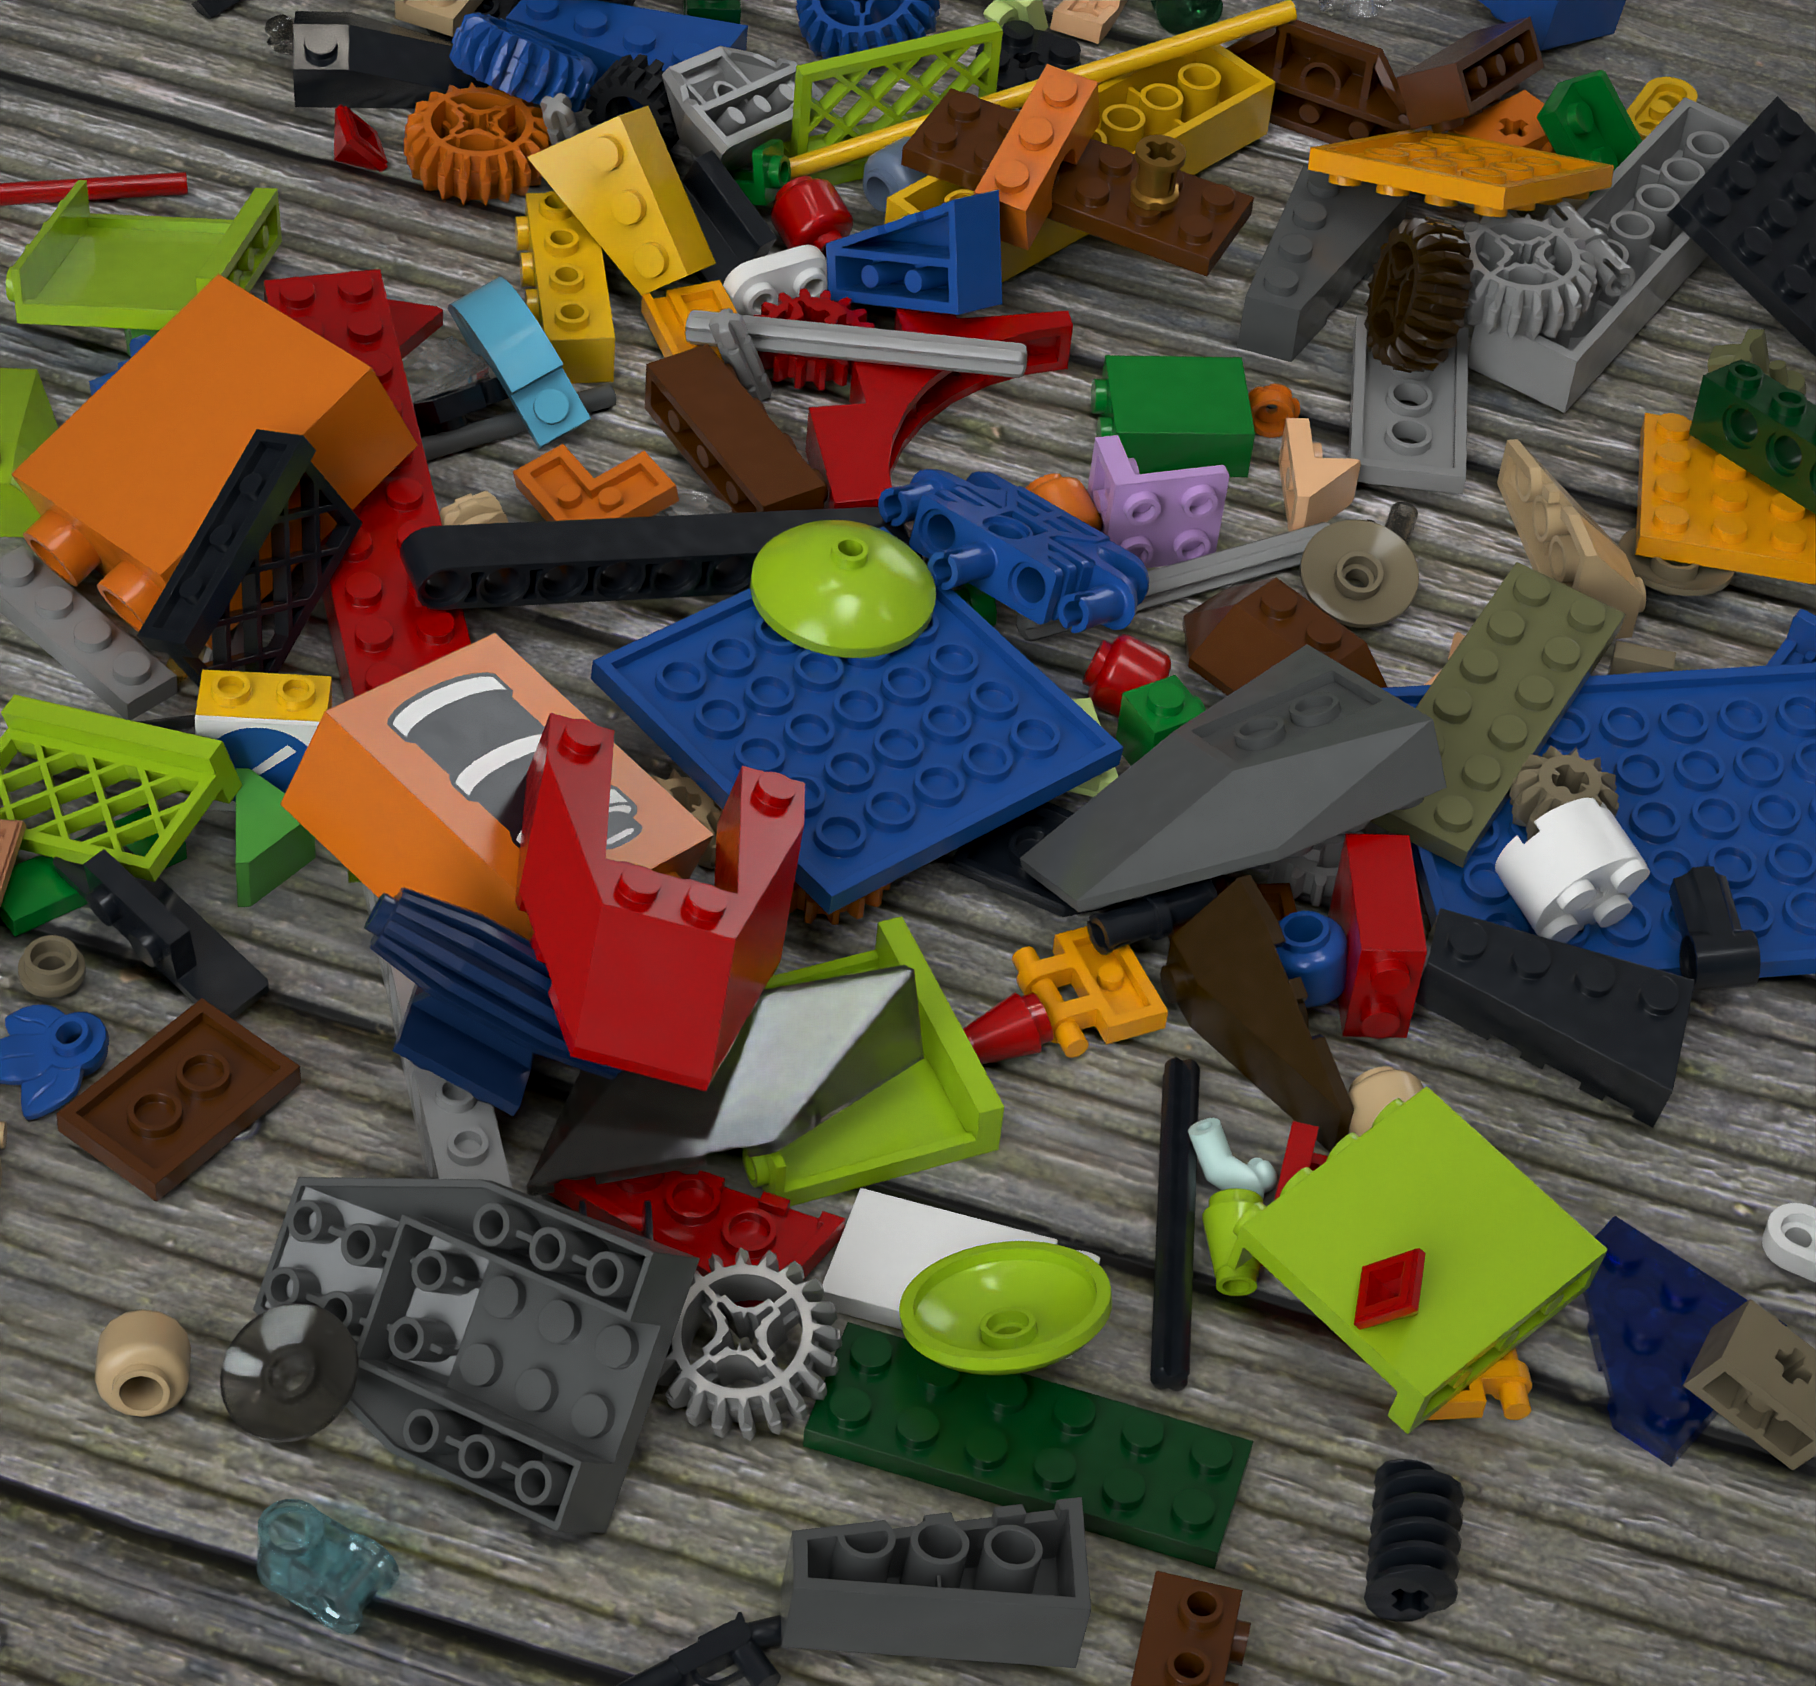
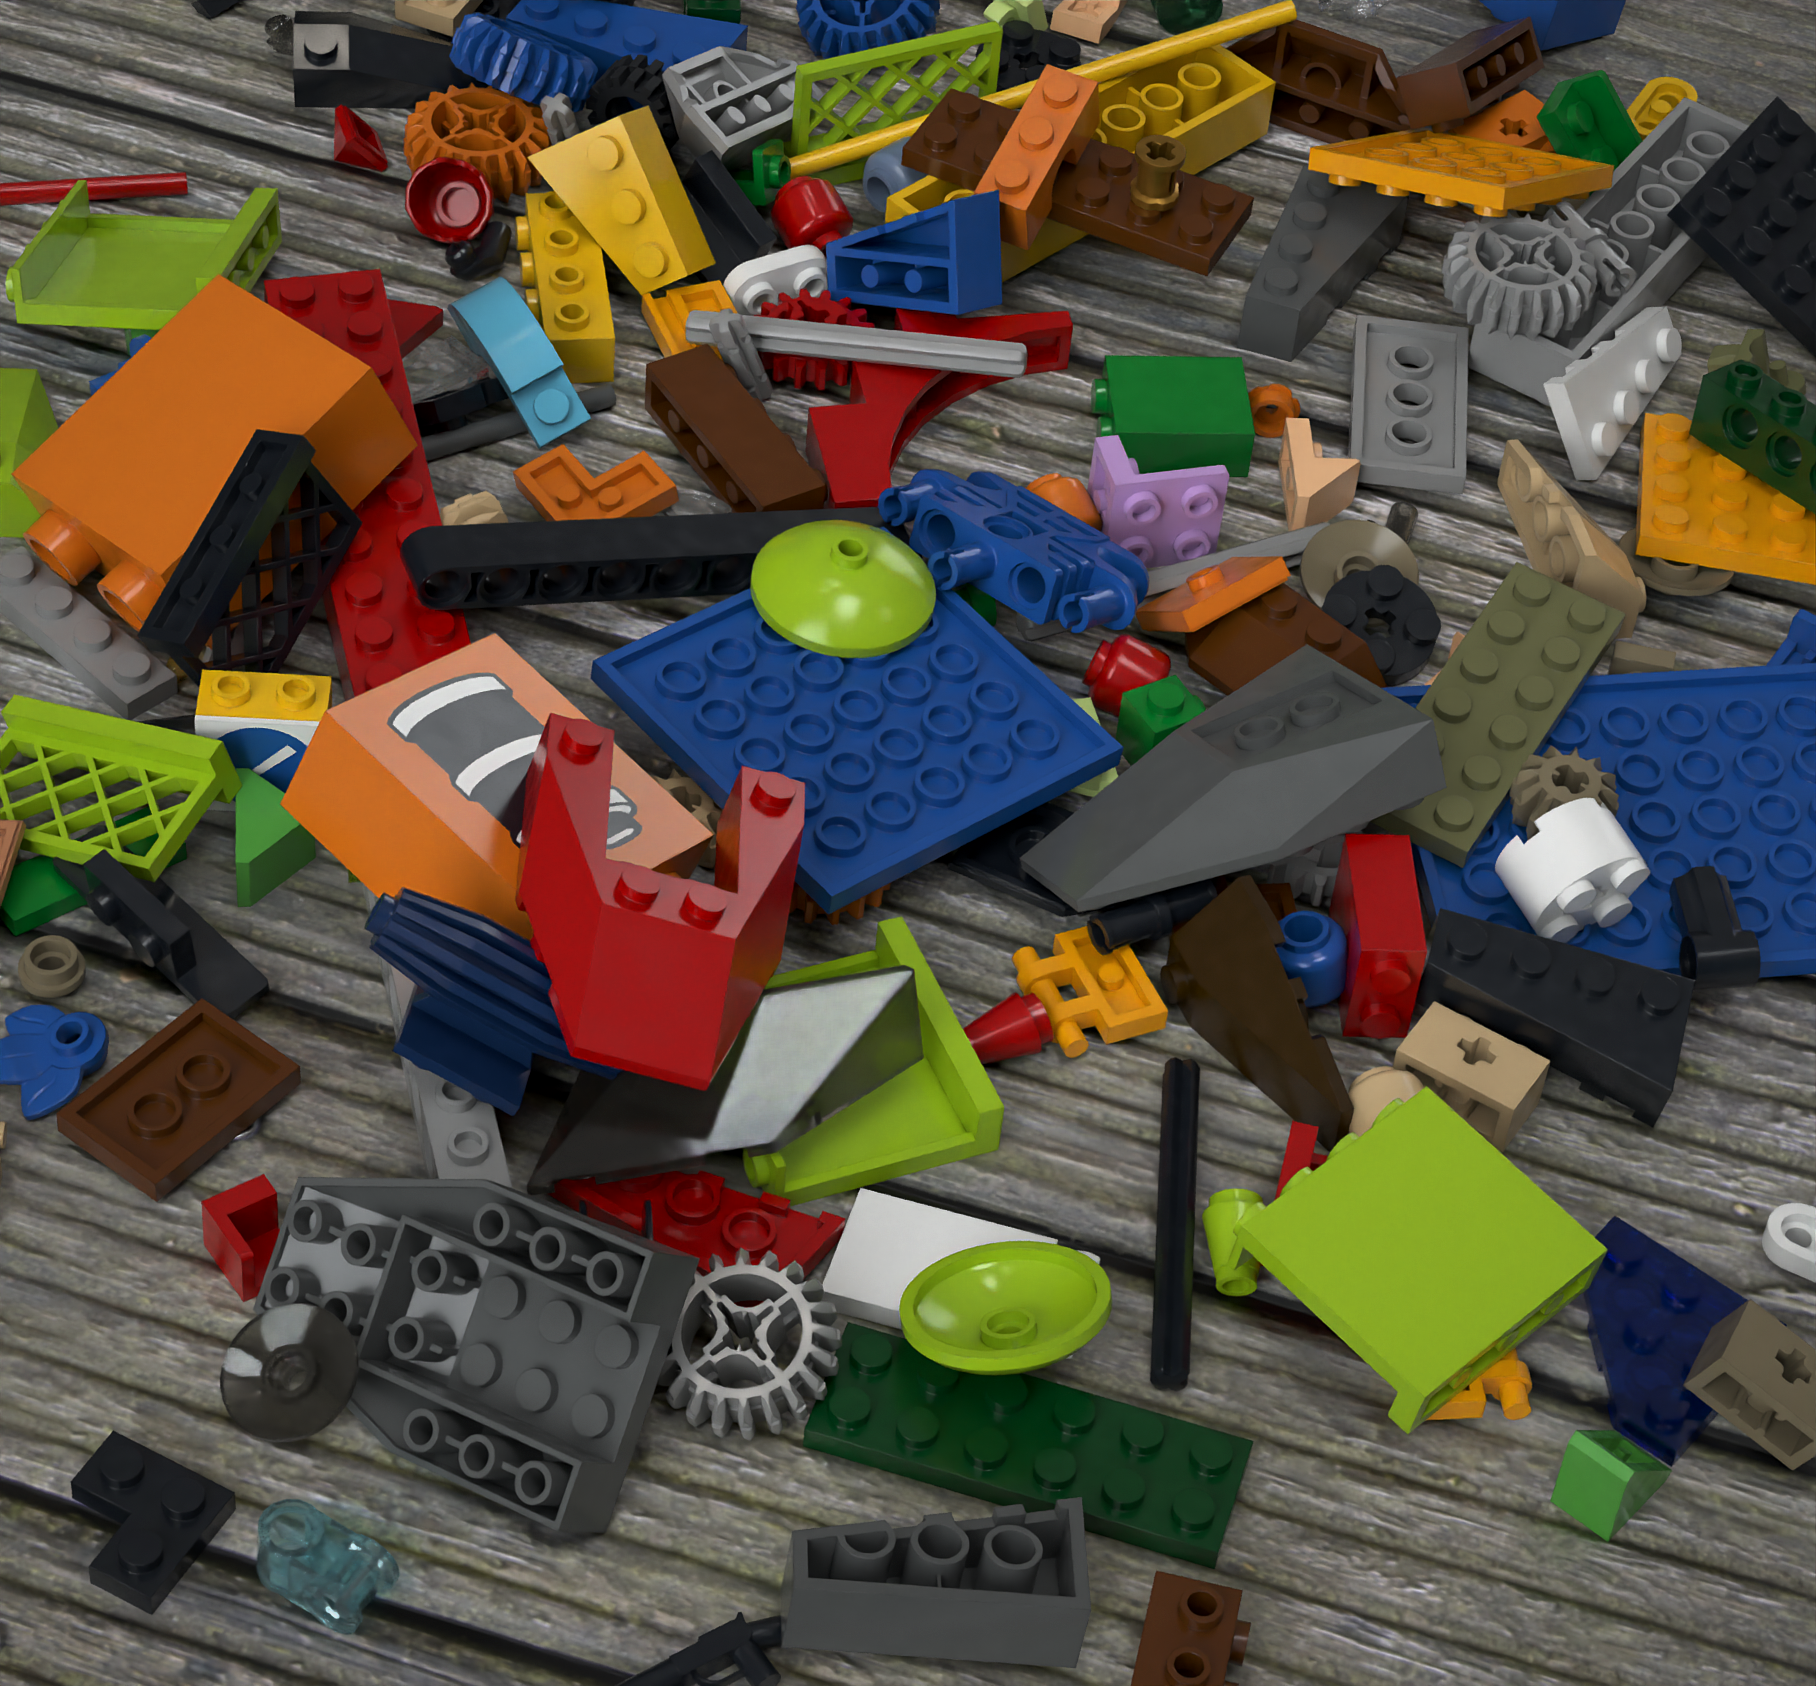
tan head [95,1309,191,1417] -> none
light aqua arm [1188,1118,1277,1199] -> none
red slope [1354,1248,1426,1330] -> none
dark brown gear [1364,217,1474,373] -> none
black piece [1364,1459,1465,1622] -> none
none -> black plate [71,1430,236,1615]
none -> red panel [201,1174,280,1302]
none -> red hair [405,157,495,245]
none -> black arm [445,221,512,281]
none -> orange plate [1135,556,1291,632]
none -> black plate [1321,565,1441,687]
none -> tan brick [1393,1001,1550,1153]
none -> white wing [1543,306,1682,481]
none -> bright green slope [1550,1430,1672,1542]

